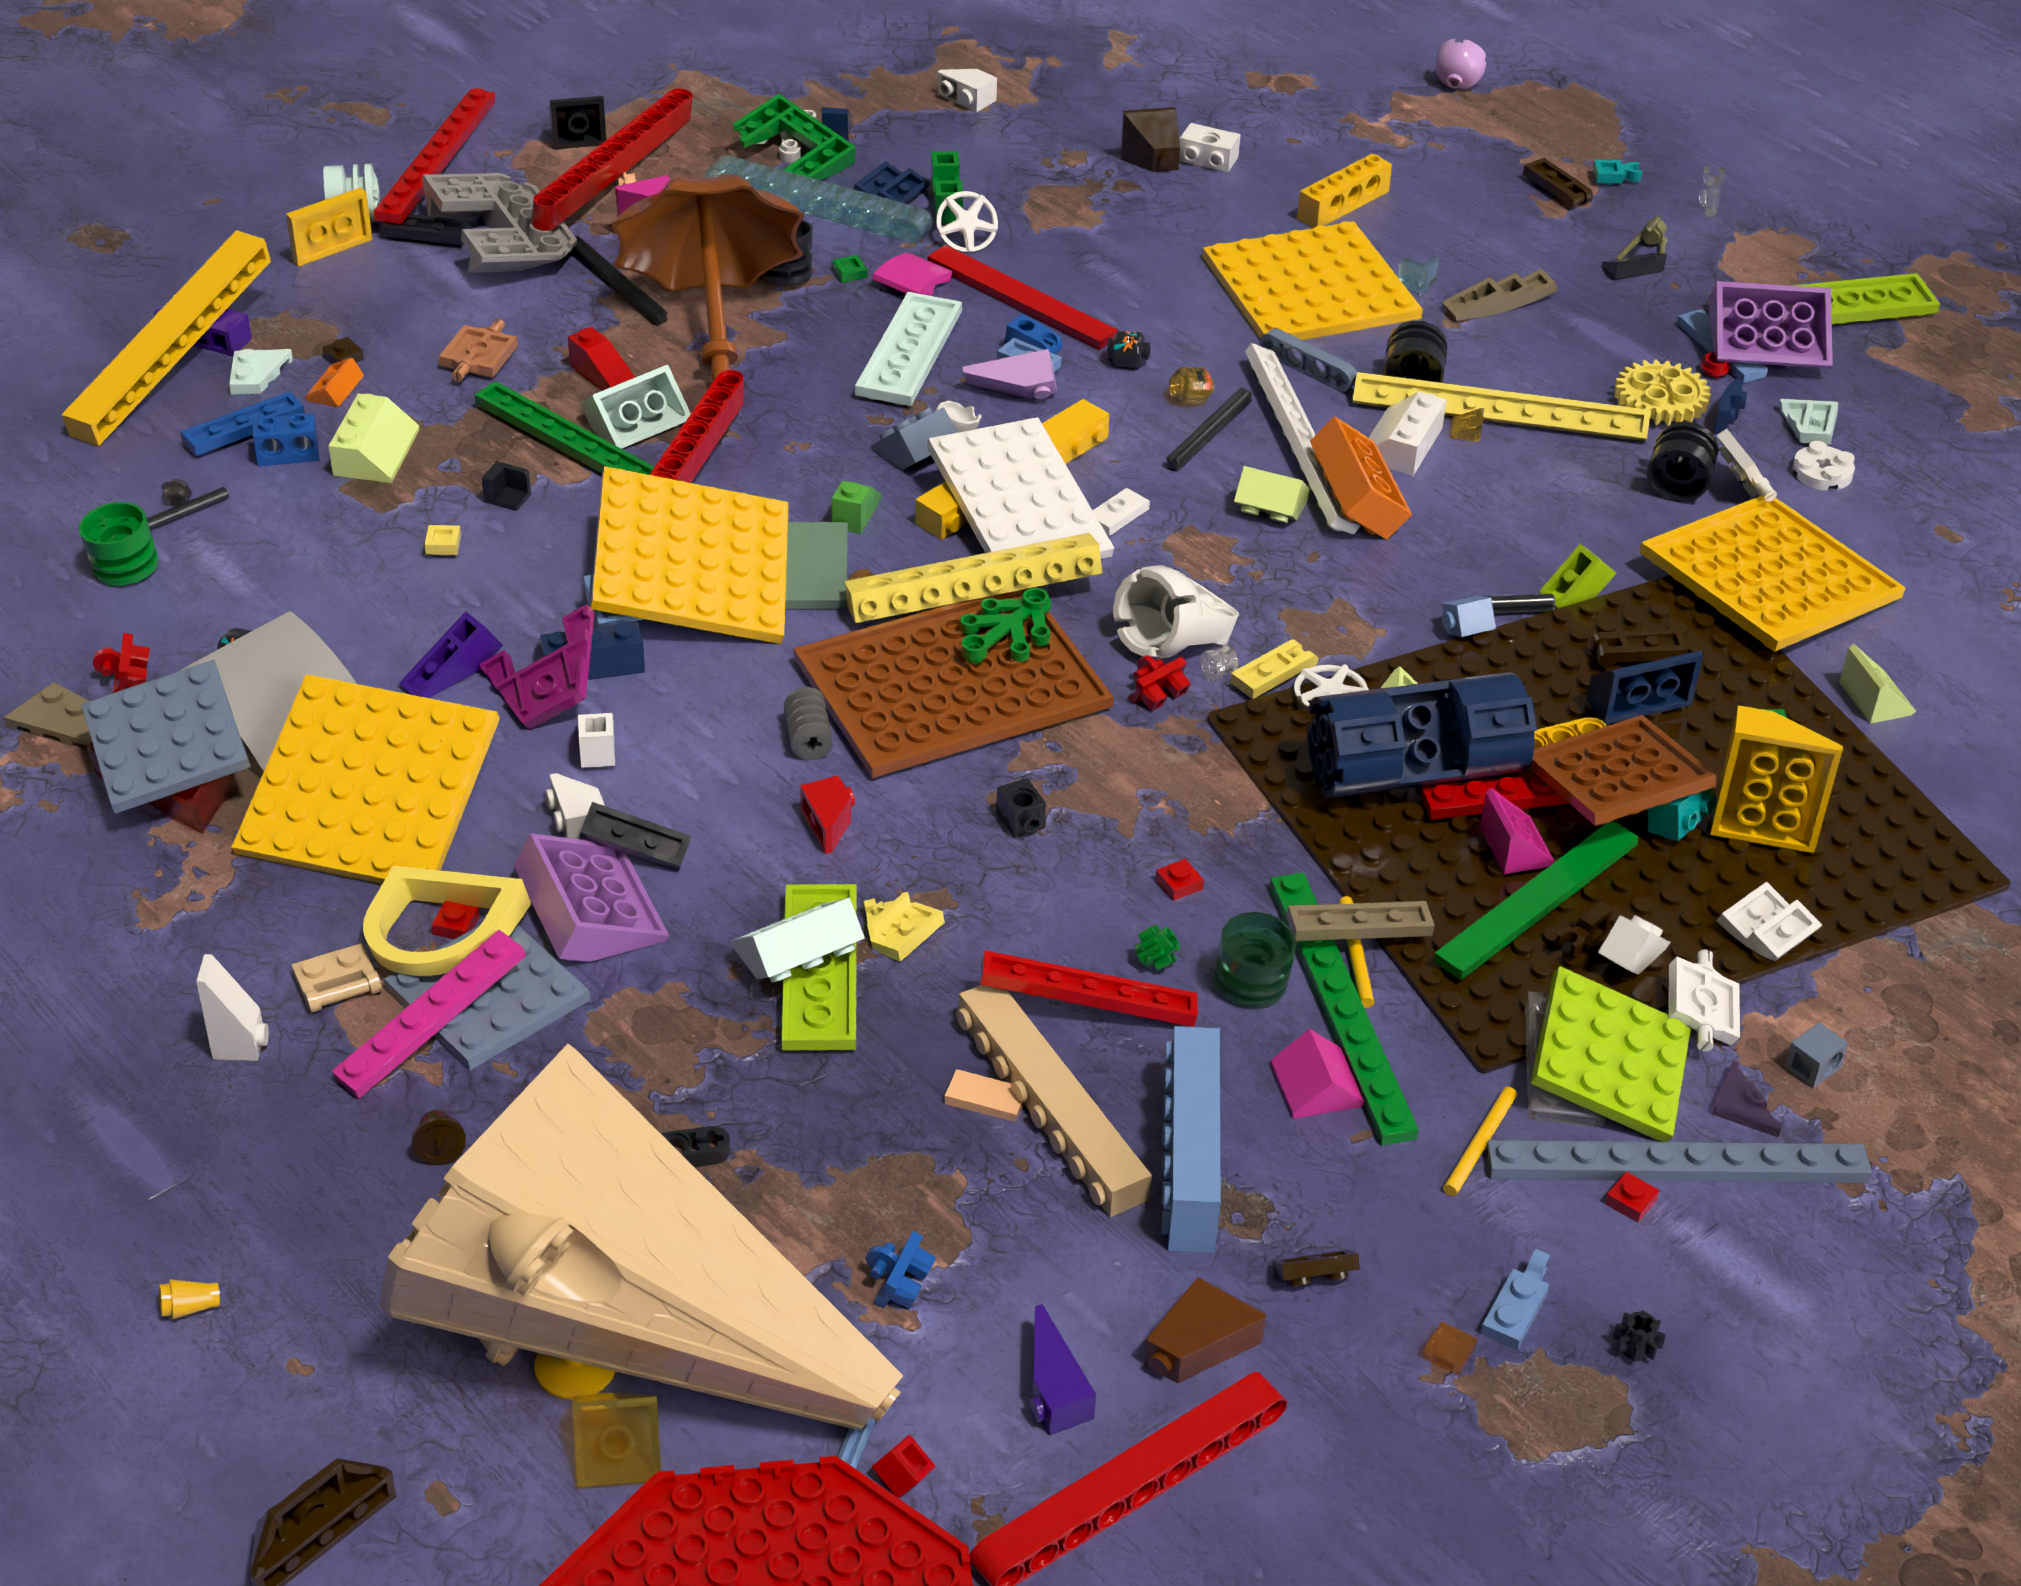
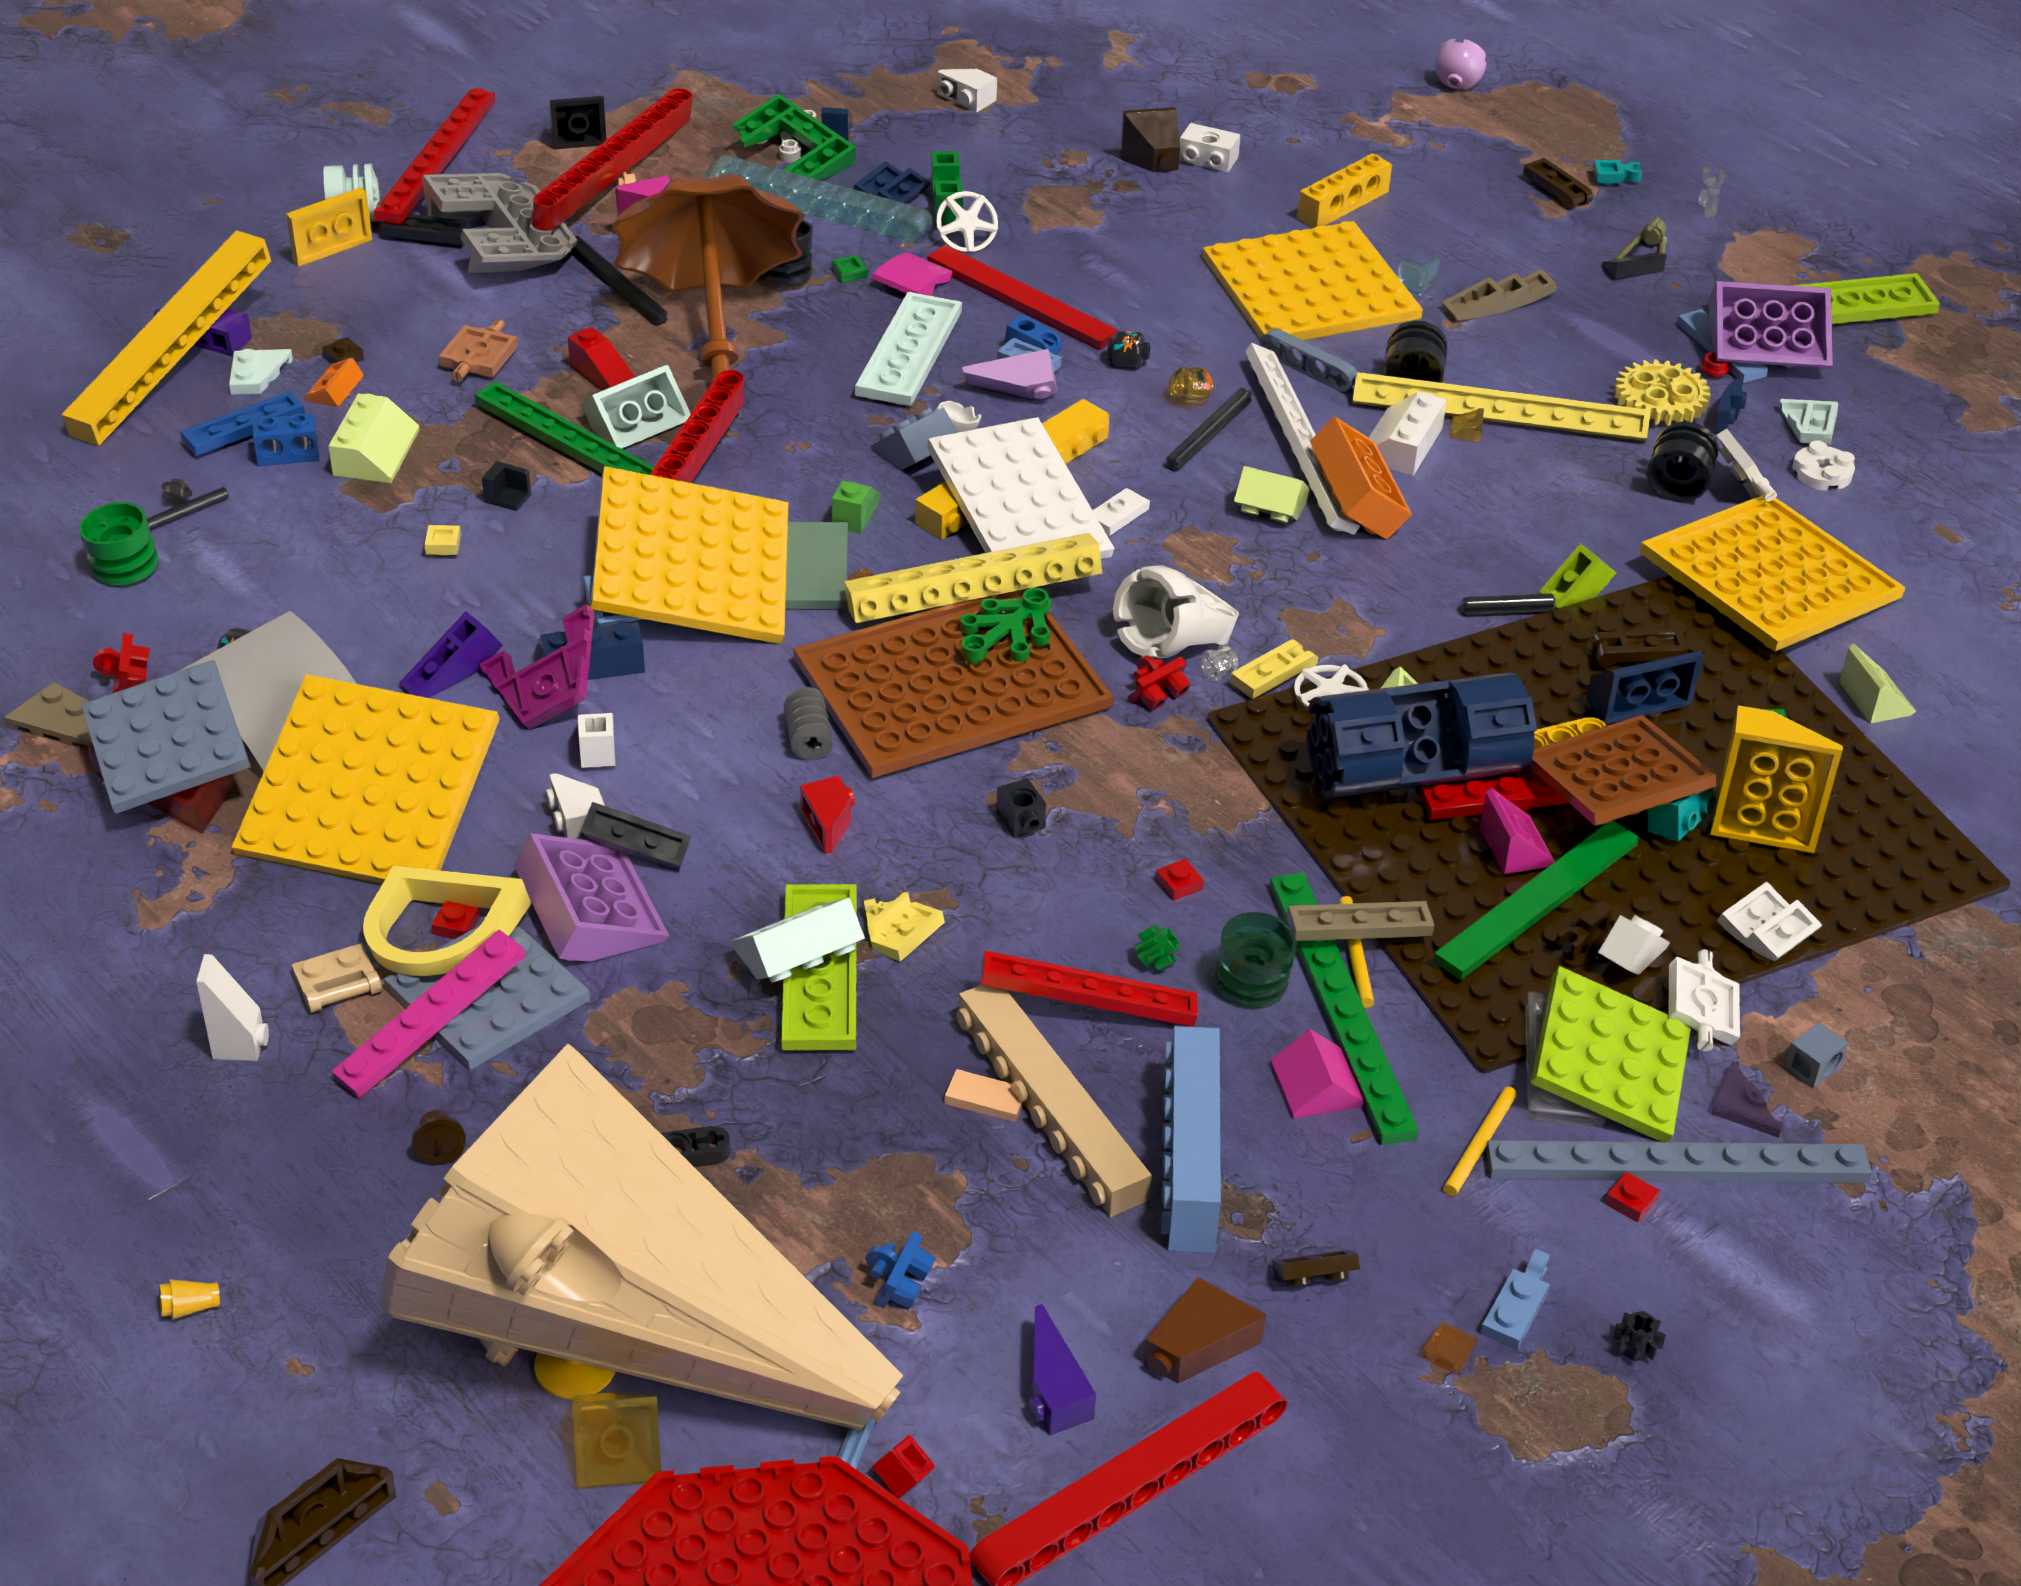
brick [1442,595,1496,637] -> none

